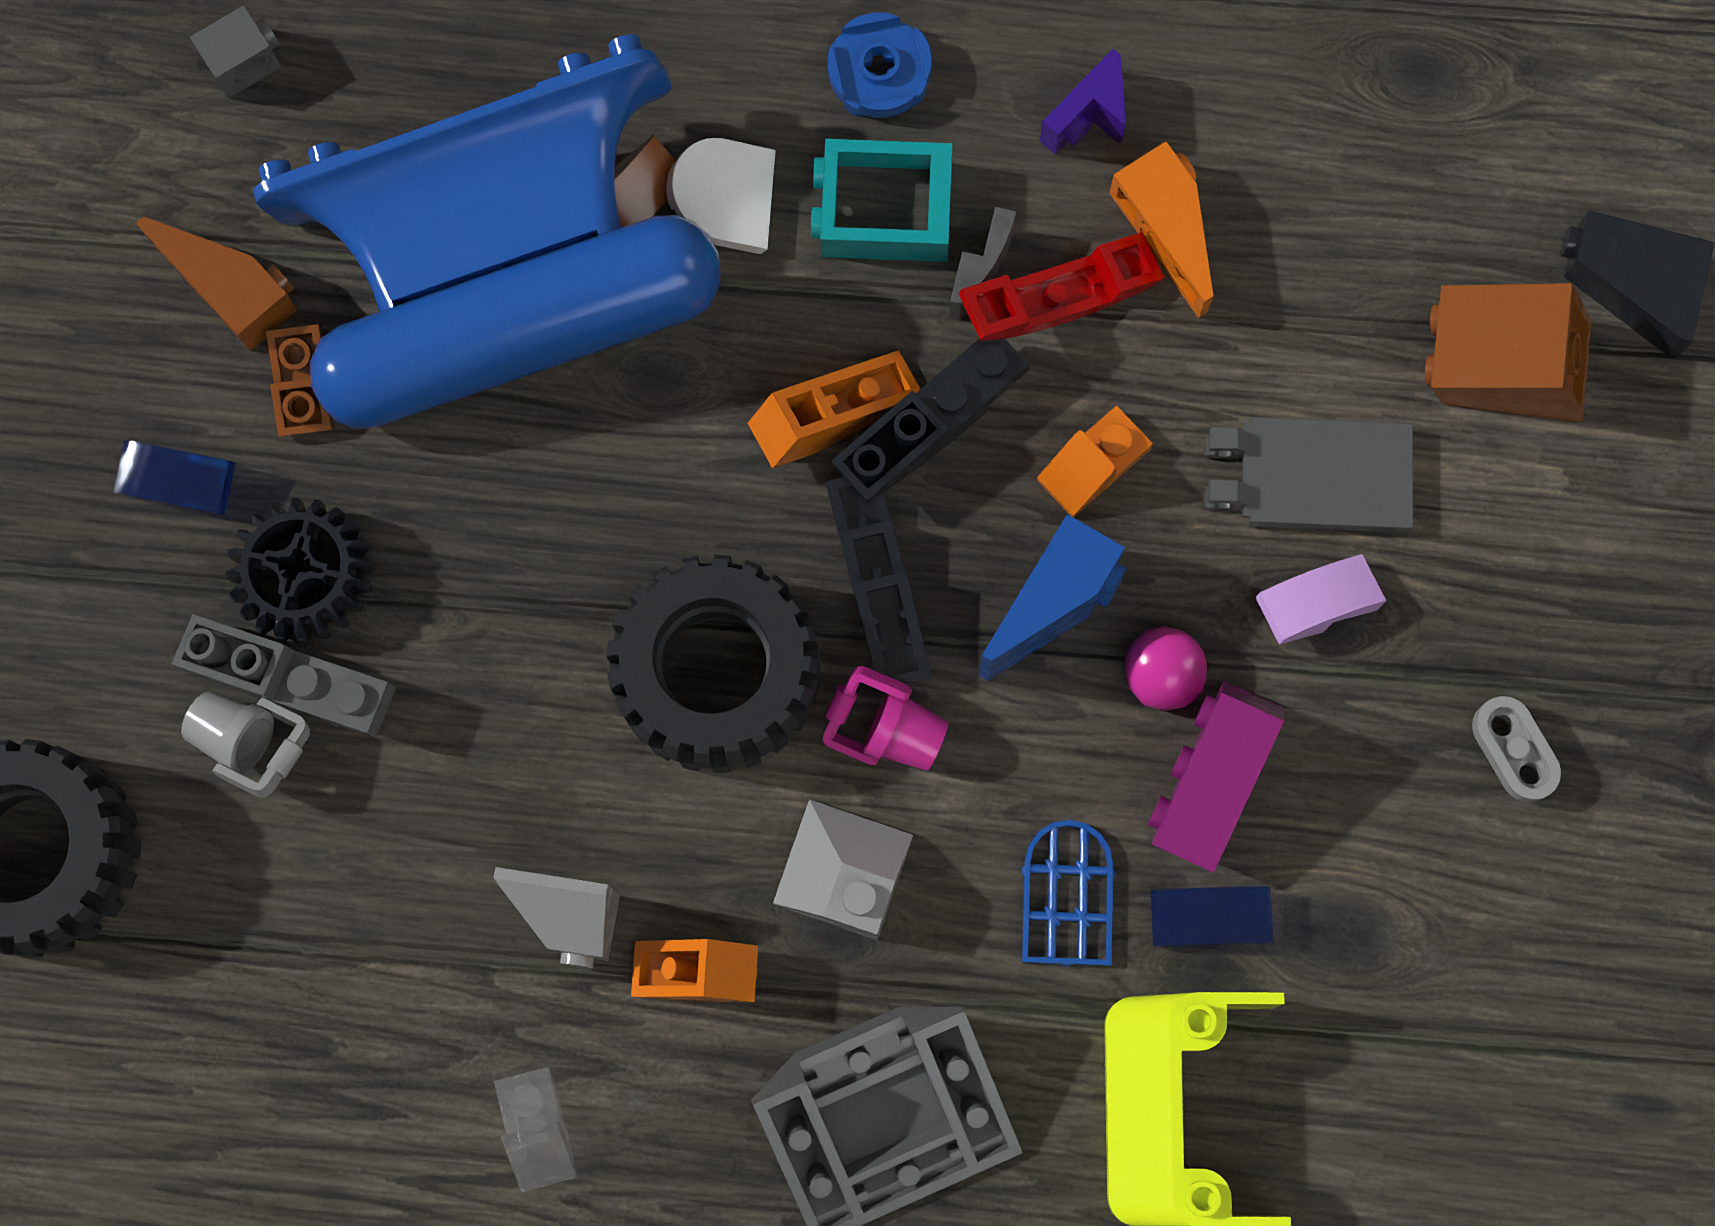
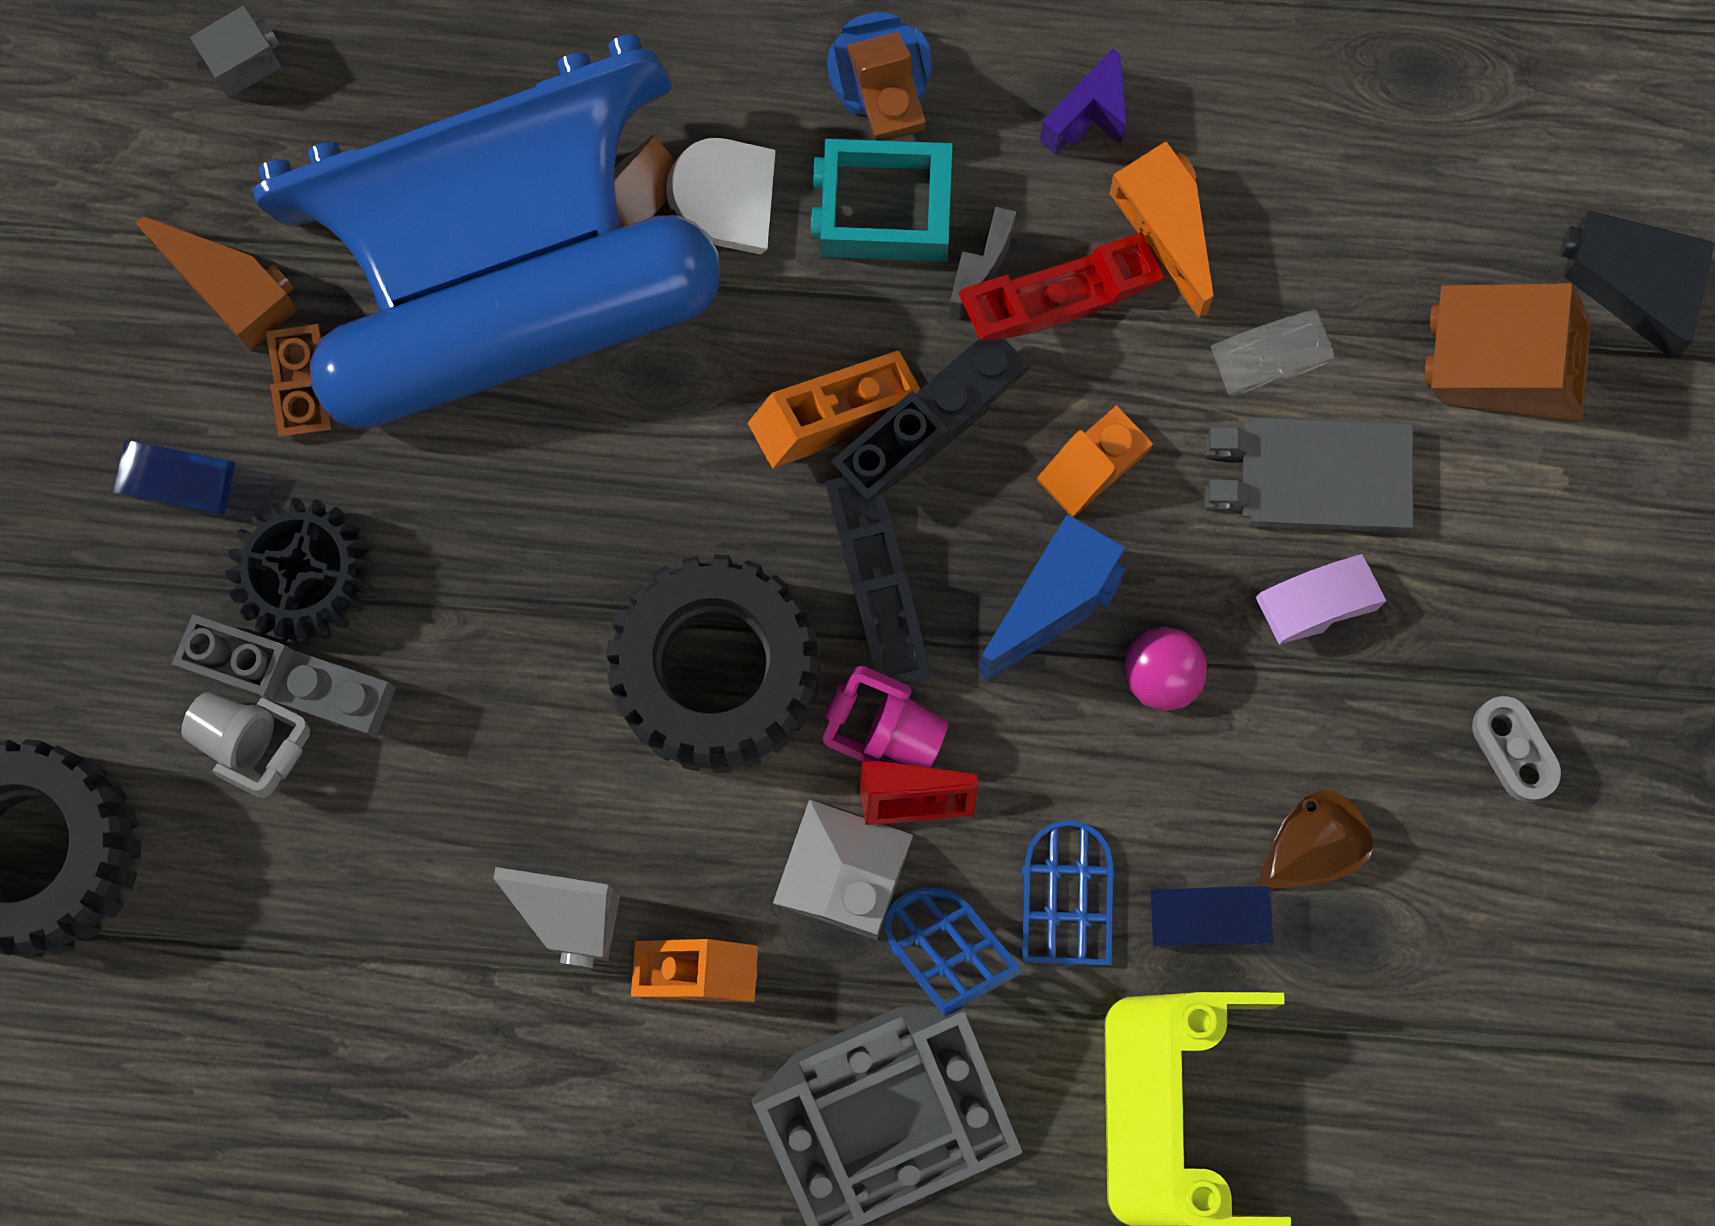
clear slope [494,1066,577,1192] -> none
magenta wedge [1147,680,1285,873] -> none
none -> dark orange slope [847,32,926,141]
none -> red slope [860,761,978,825]
none -> blue window [884,887,1021,1016]
none -> clear slope [1210,309,1336,398]
none -> reddish brown piece [1257,790,1374,889]

